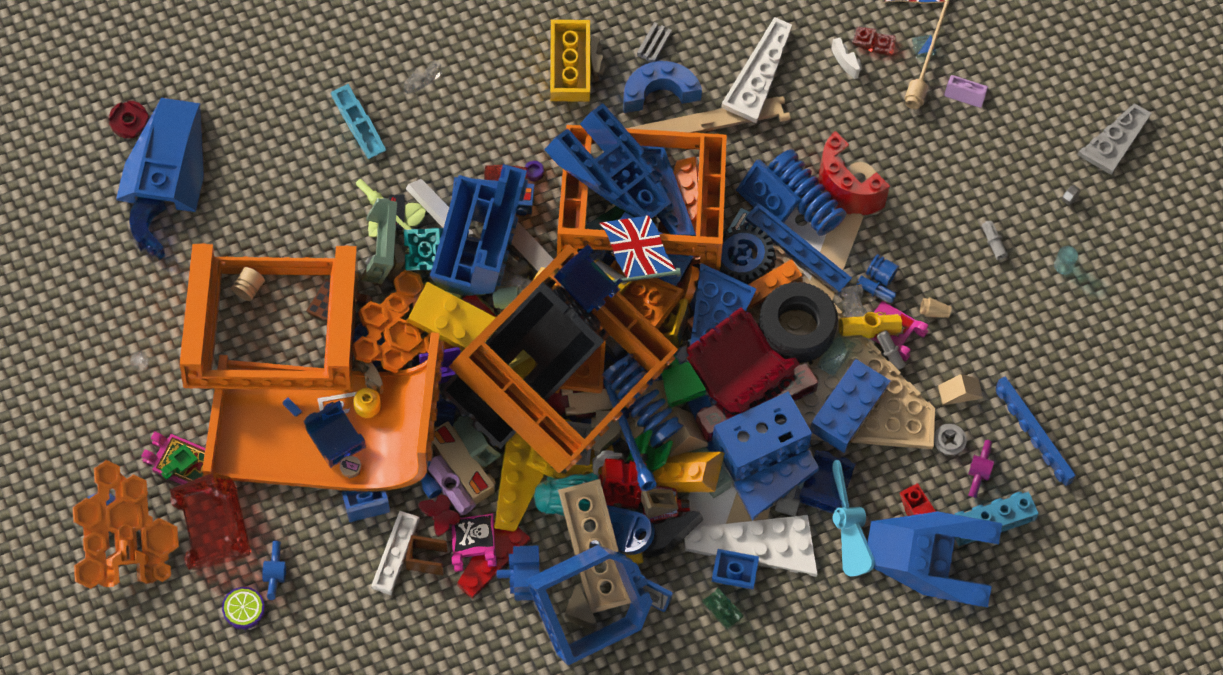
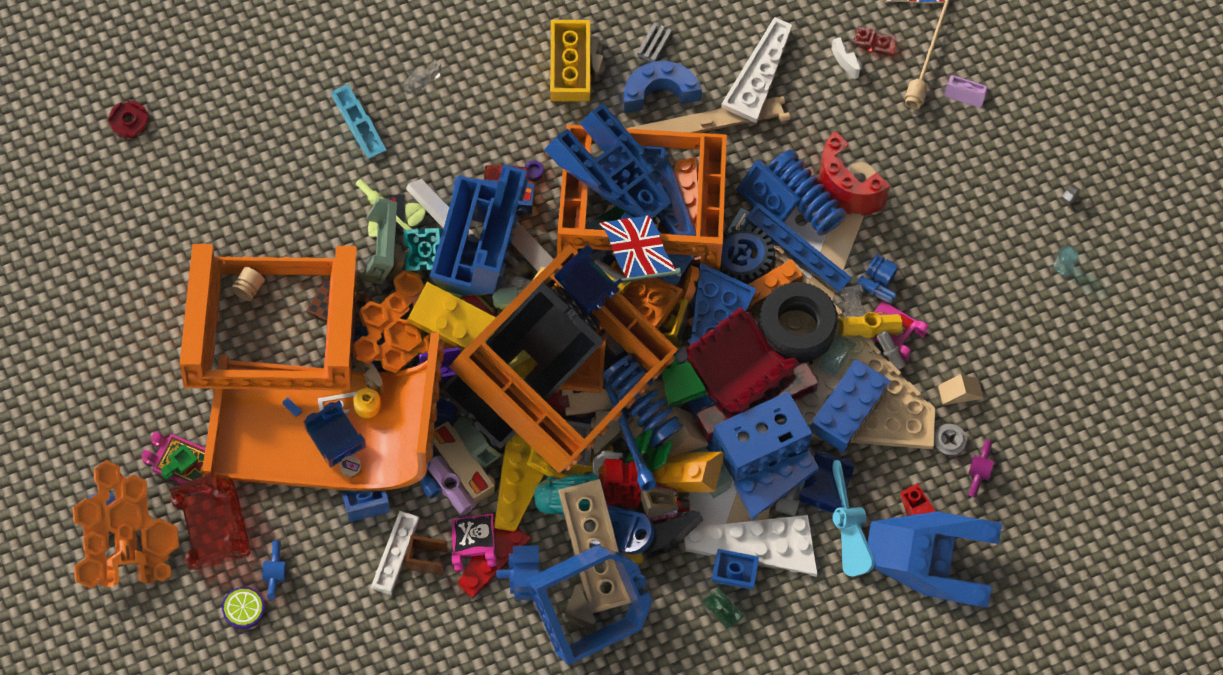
blue wedge [116,98,204,212] -> none
clear blue arch [129,197,166,260] -> none
clear plate [130,351,150,371] -> none
dark red animal [419,494,460,537] -> none
slope [643,579,673,612] -> none
clear light blue tile [912,34,936,58] -> none
tan cone [920,297,951,318] -> none
dark azure brick [955,491,1039,547] -> none
light grey axle [982,221,1008,260] -> none
blue plate [996,376,1076,487] -> none
light grey wing [1077,103,1151,175] -> none

